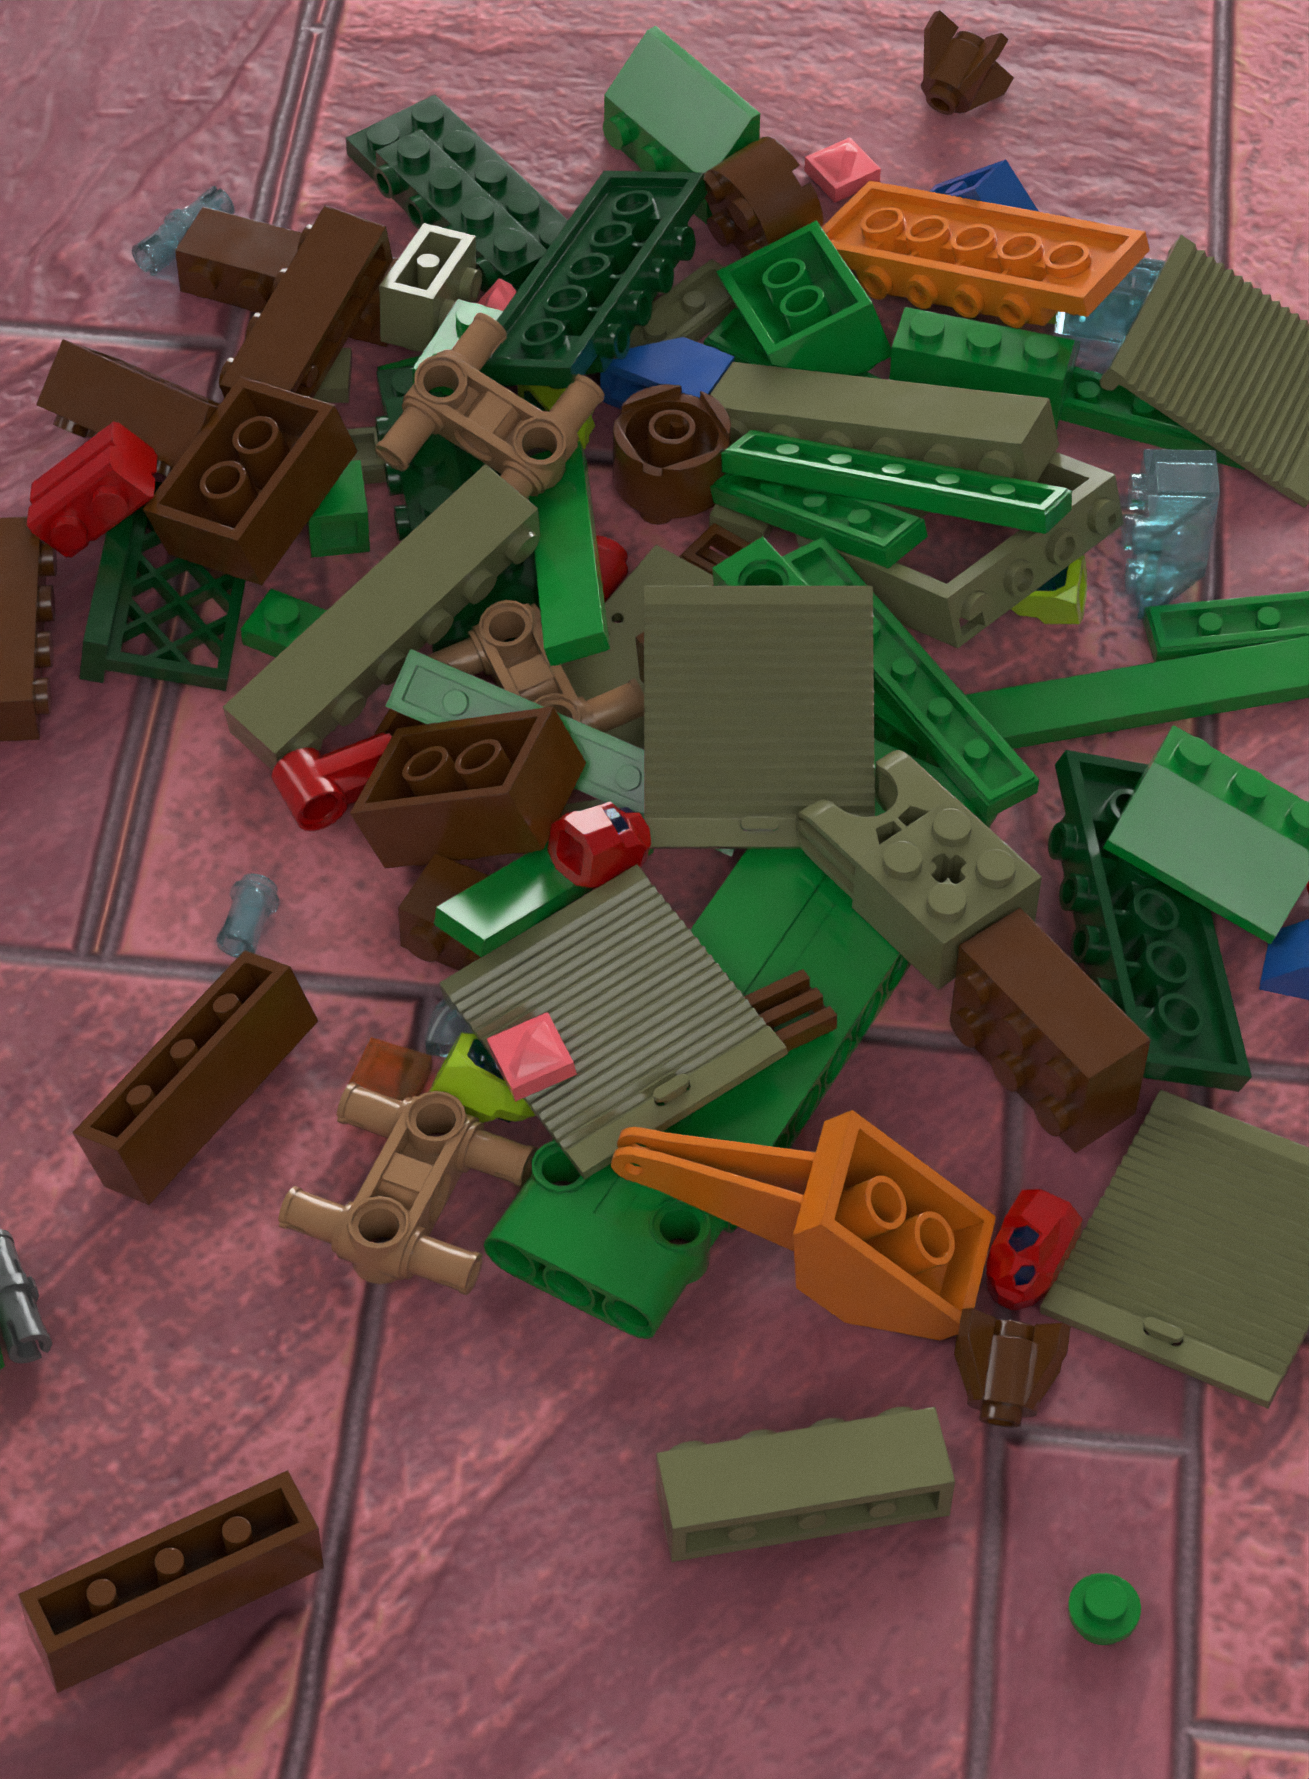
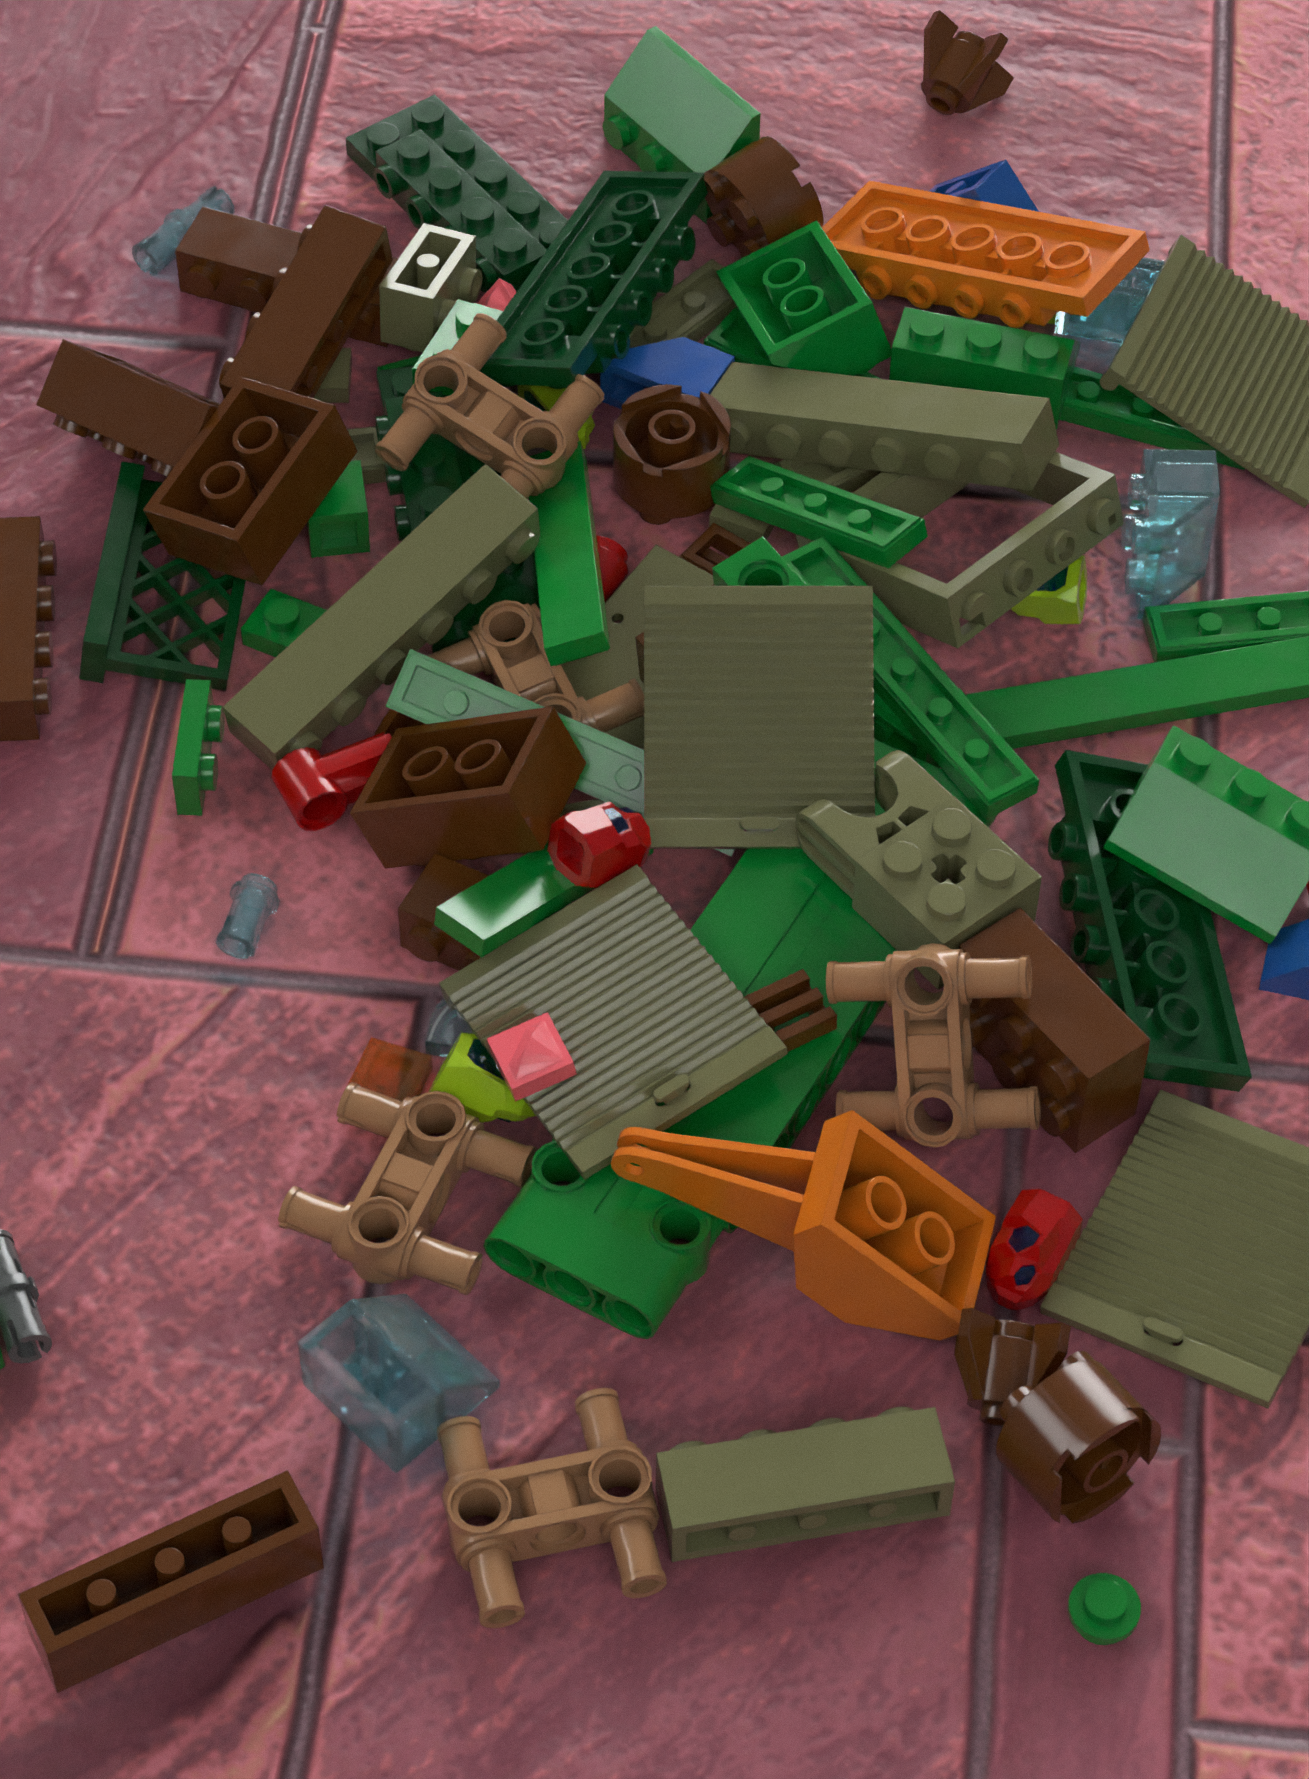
red brick [26,421,158,558] -> none
reddish brown brick [72,950,318,1205] -> none
green tile [721,430,1072,534] -> none
coral tile [804,137,881,203] -> none
none -> green plate [172,679,225,816]
none -> clear light blue slope [298,1294,500,1473]
none -> medium nougat piece [437,1388,667,1628]
none -> medium nougat piece [826,943,1041,1148]
none -> reddish brown brick [996,1351,1161,1524]

